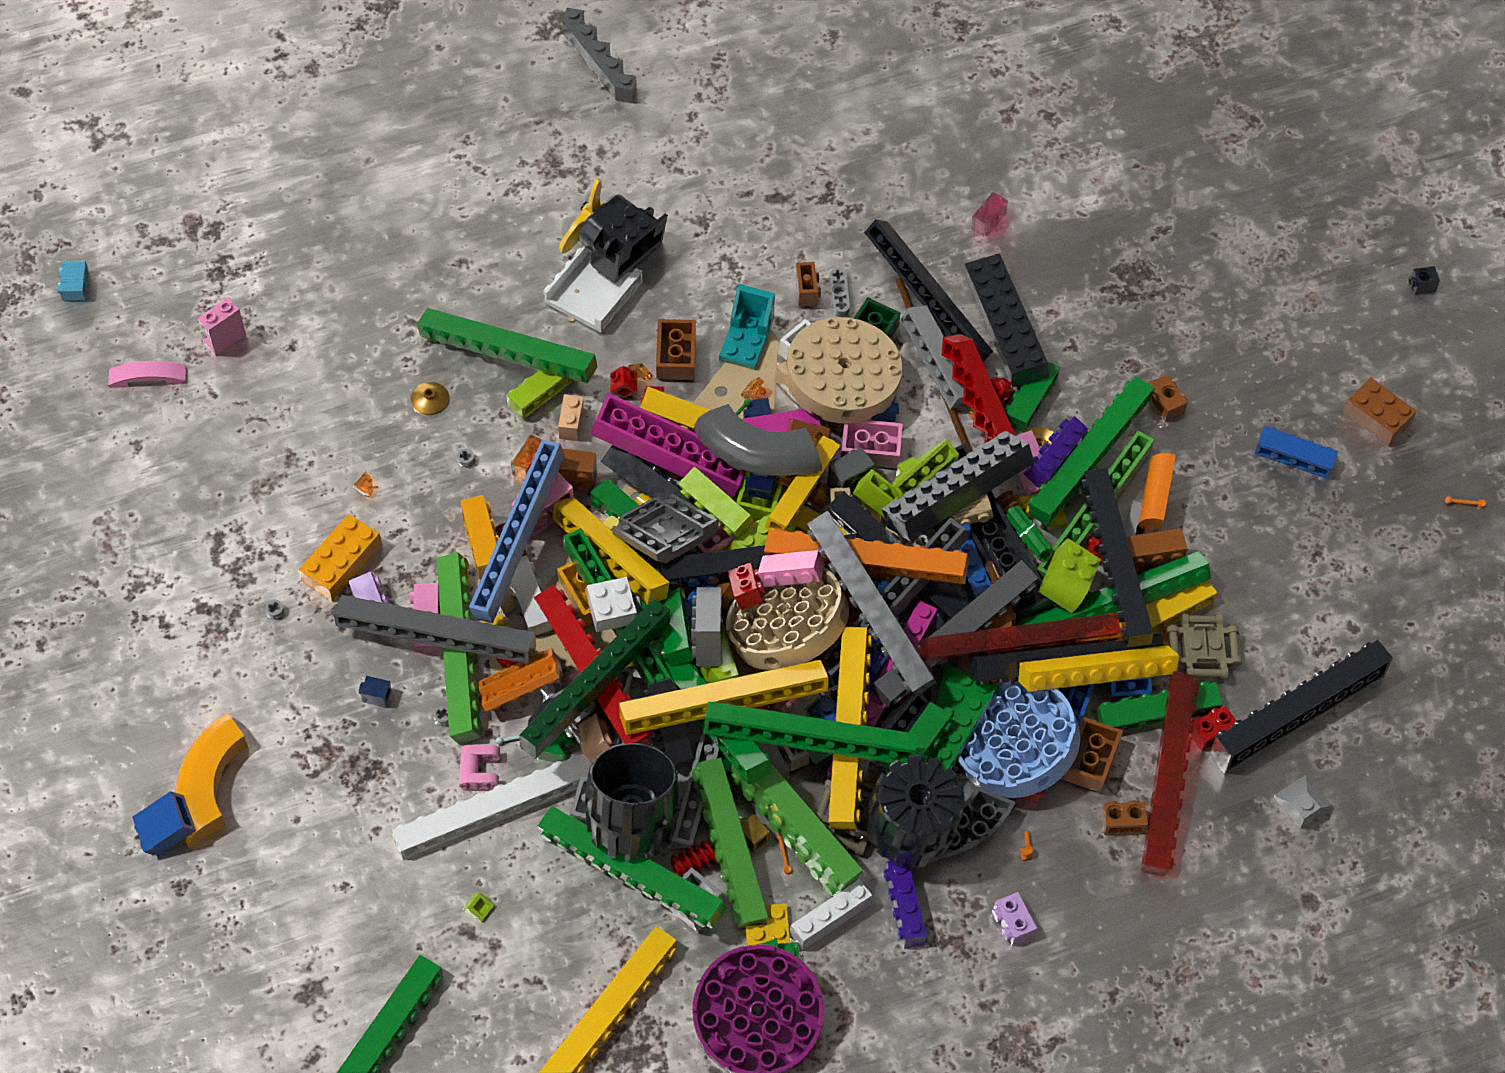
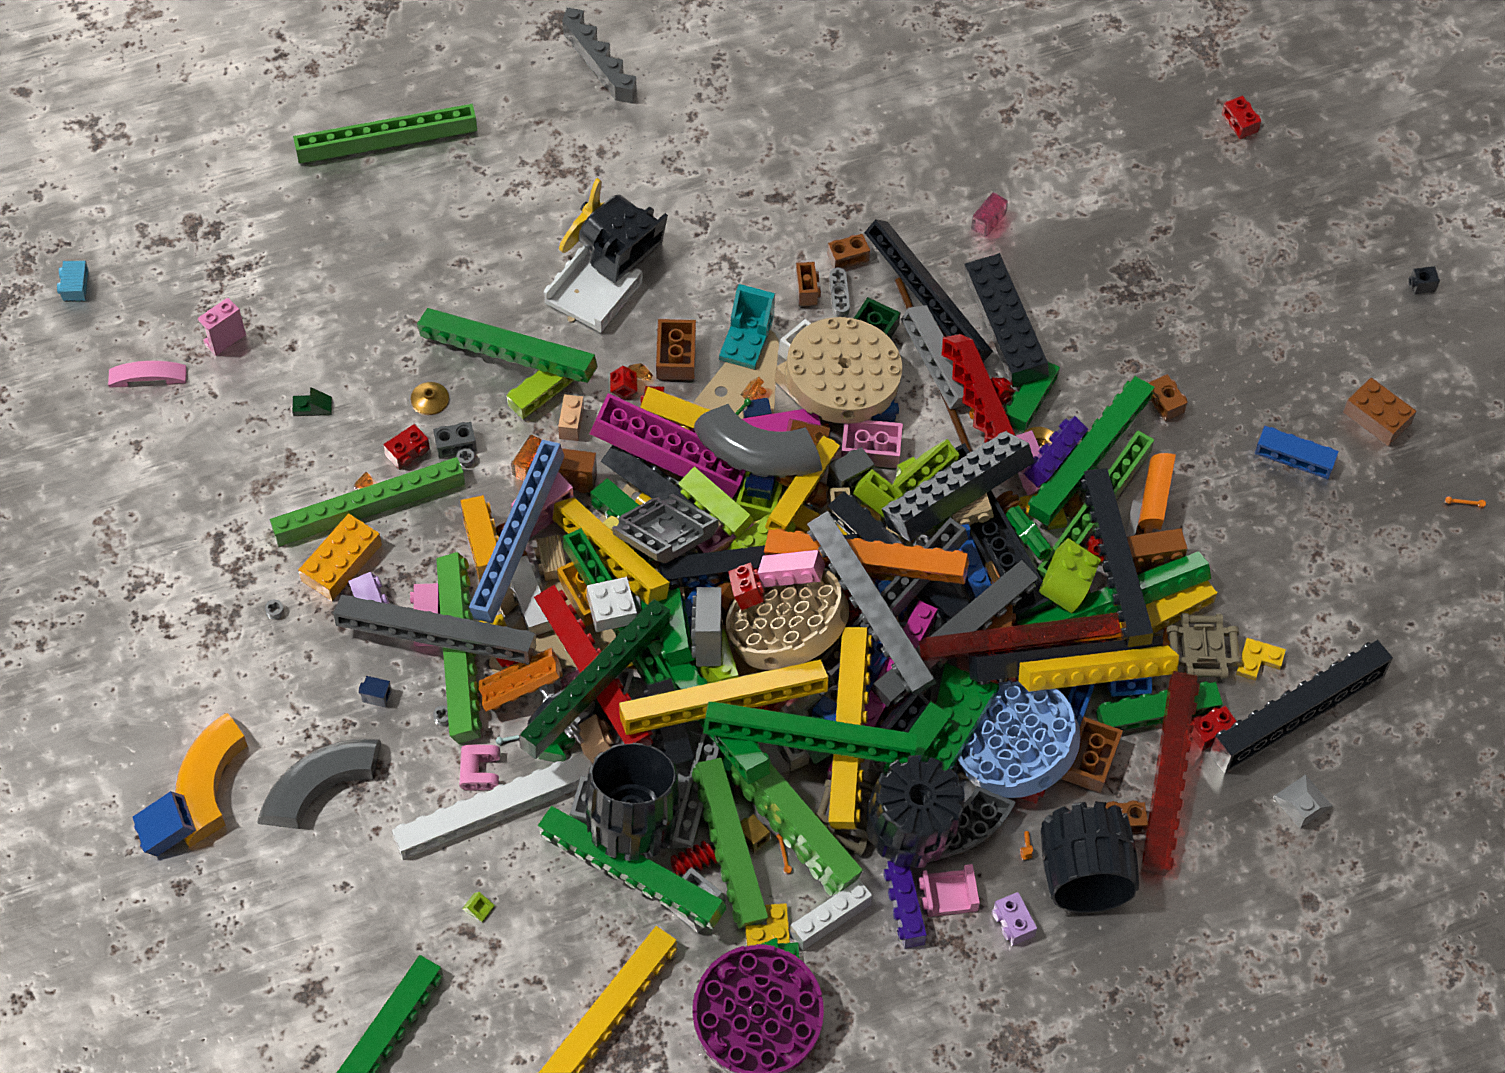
none -> dark grey brick [257,739,381,829]
none -> bright green brick [269,457,465,547]
none -> dark green slope [292,387,332,416]
none -> bright green brick [293,103,477,164]
none -> red brick [383,423,430,469]
none -> dark grey brick [433,422,477,458]
none -> tan brick [534,534,566,581]
none -> dark orange brick [827,233,870,269]
none -> bright pink panel [918,864,980,917]
none -> black wheel [1041,801,1139,913]
none -> clear orange tile [1063,493,1084,519]
none -> red brick [1222,95,1261,139]
none -> yellow plate [1236,638,1286,681]

